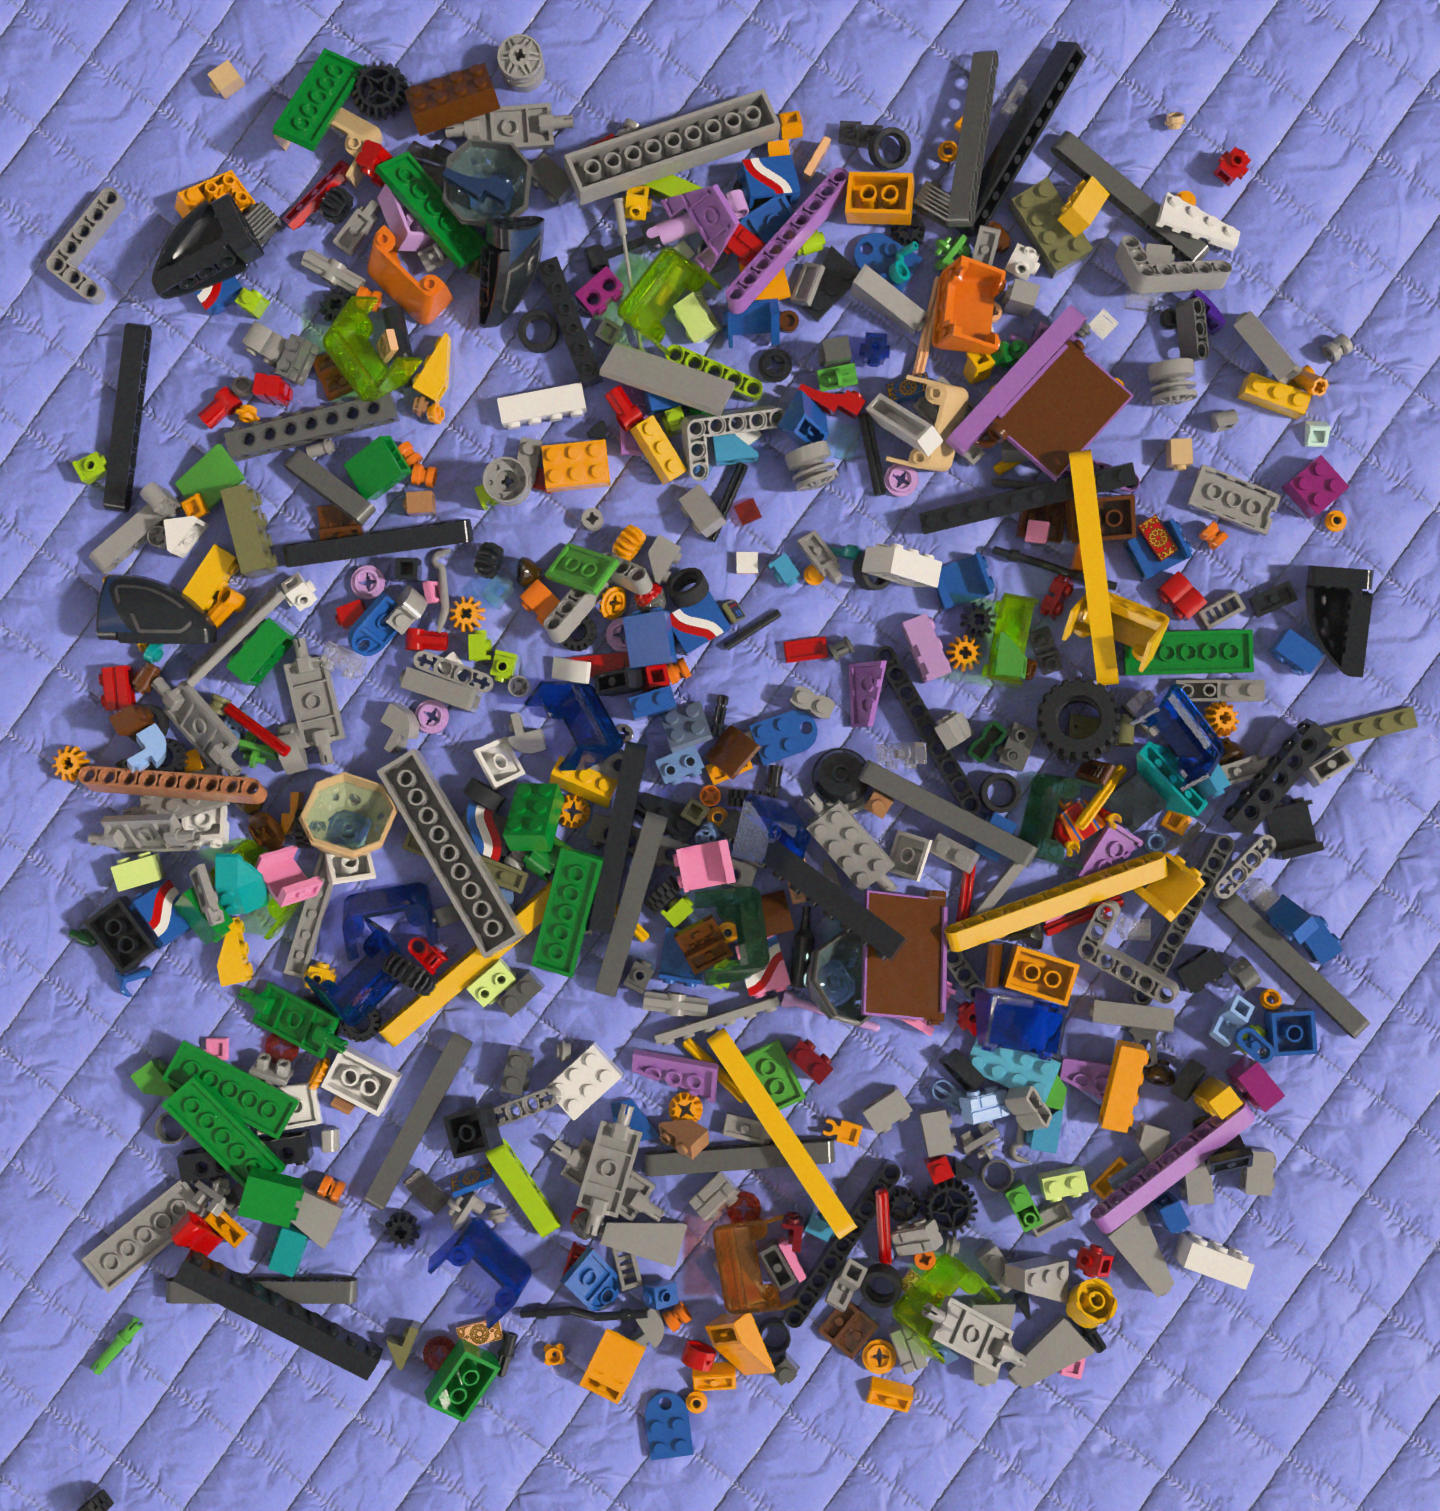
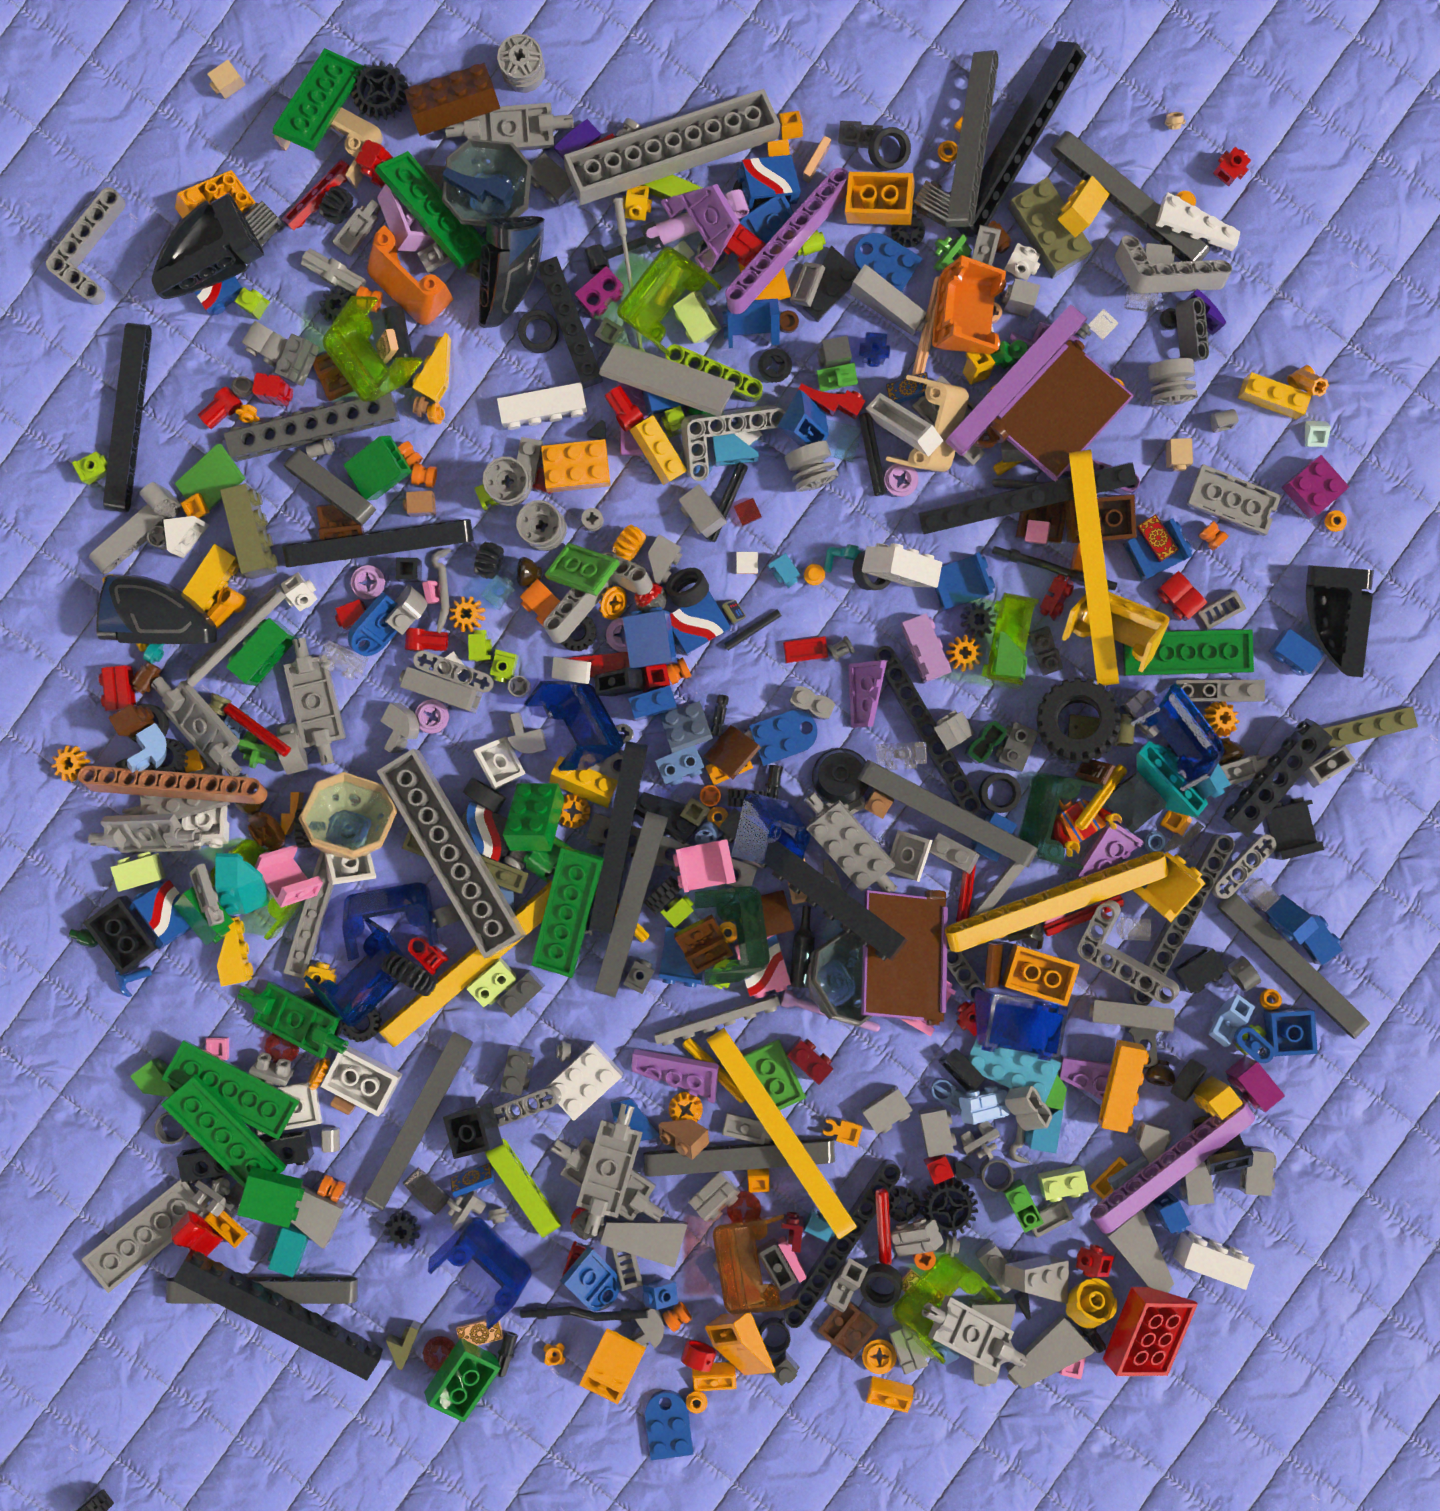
bright green pin [90,1317,144,1375] -> none
clear smoke slope [406,140,453,167] -> none
light grey piece [643,991,709,1018] -> none
light grey hinge [797,530,842,585] -> none
teal plate [889,241,919,284] -> none
clear plate [999,77,1029,119] -> none
reddish brown tile [1025,658,1037,681] -> none
light grey slope [1233,311,1303,385] -> none
black plate [1248,581,1298,618] -> none
light grey wheel [1322,334,1353,363] -> none
none -> light grey wheel [516,500,567,551]
none -> dark purple slope [554,119,601,160]
none -> light orange slope [747,1168,770,1193]
none -> red slope [1103,1287,1198,1376]

